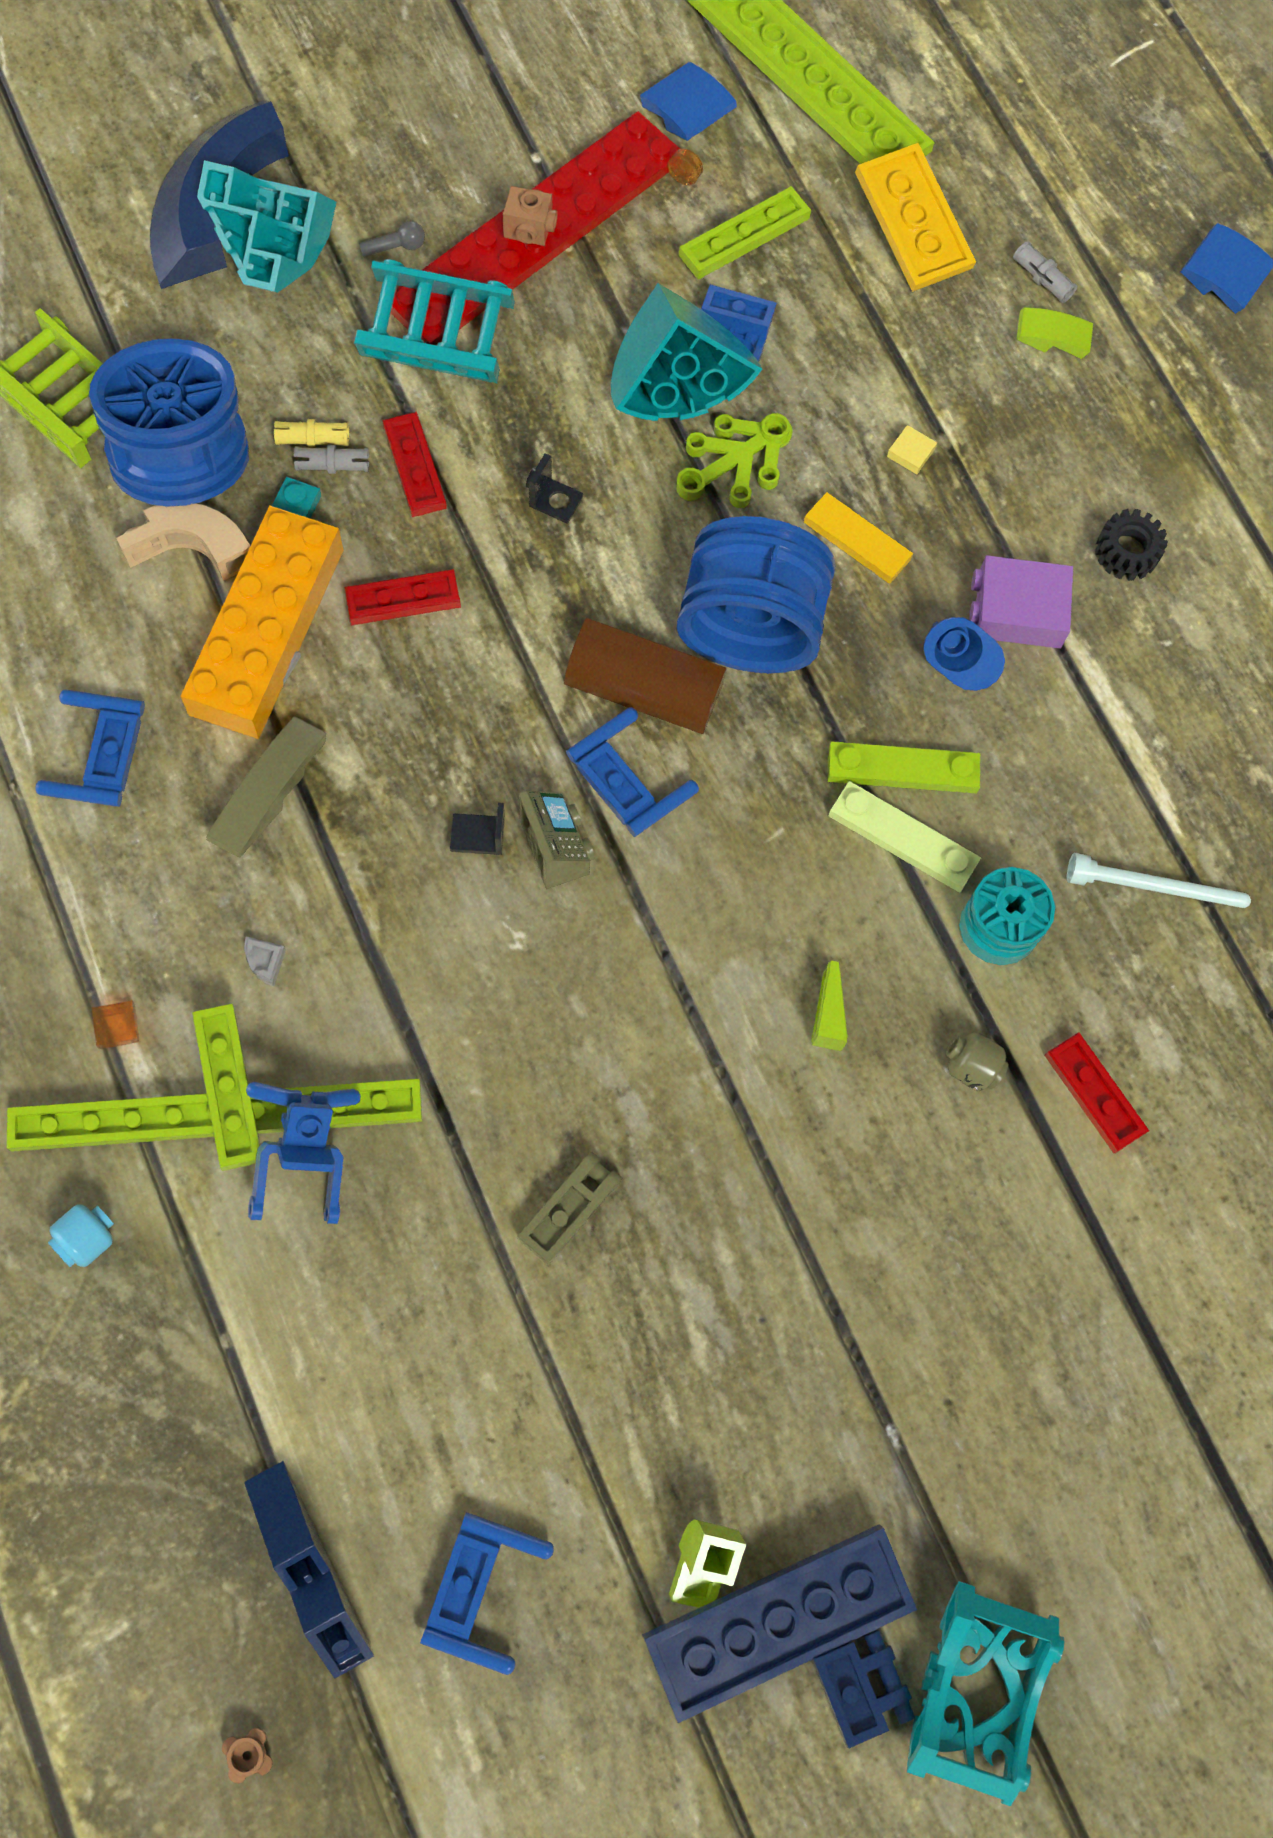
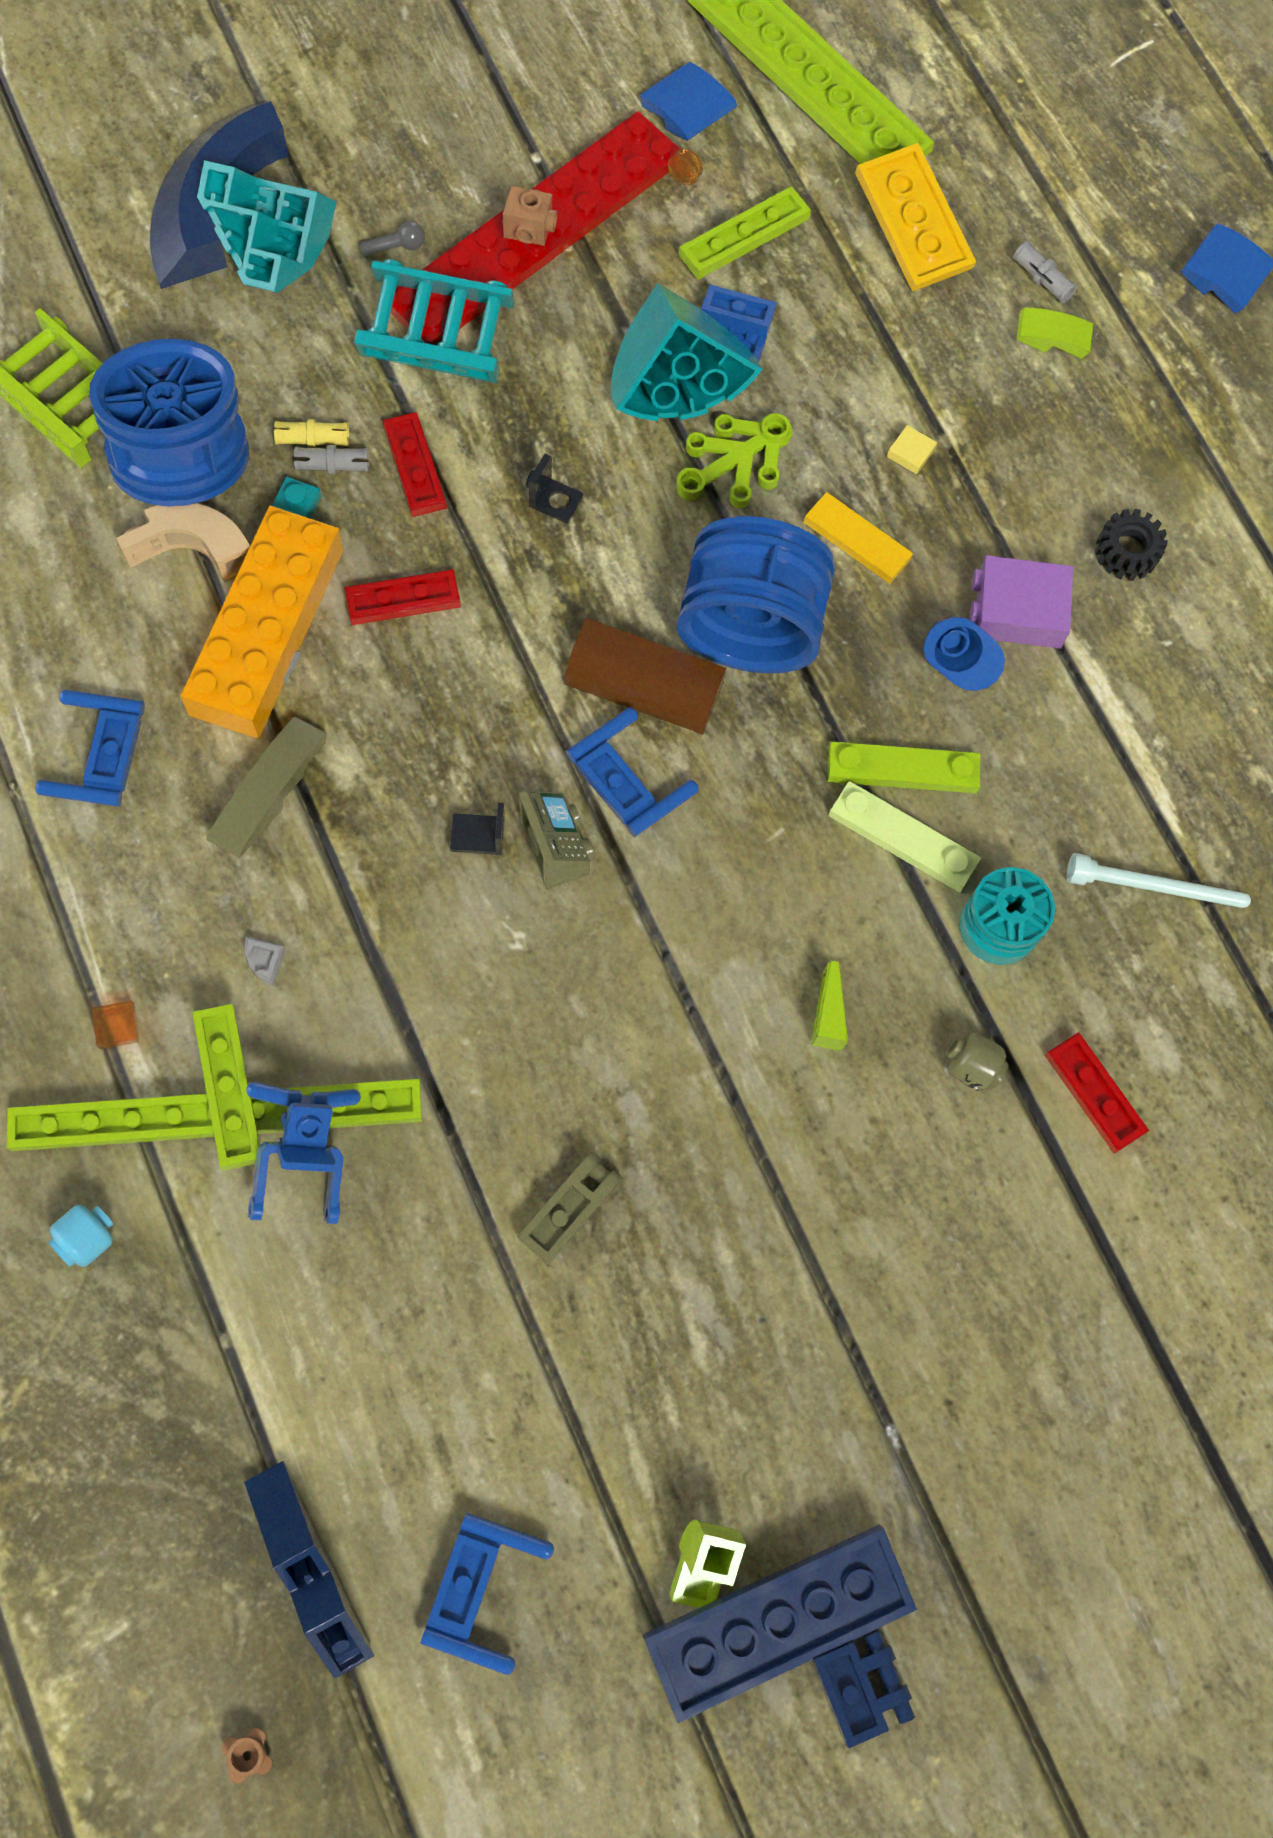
teal fence [907,1581,1065,1806] -> none

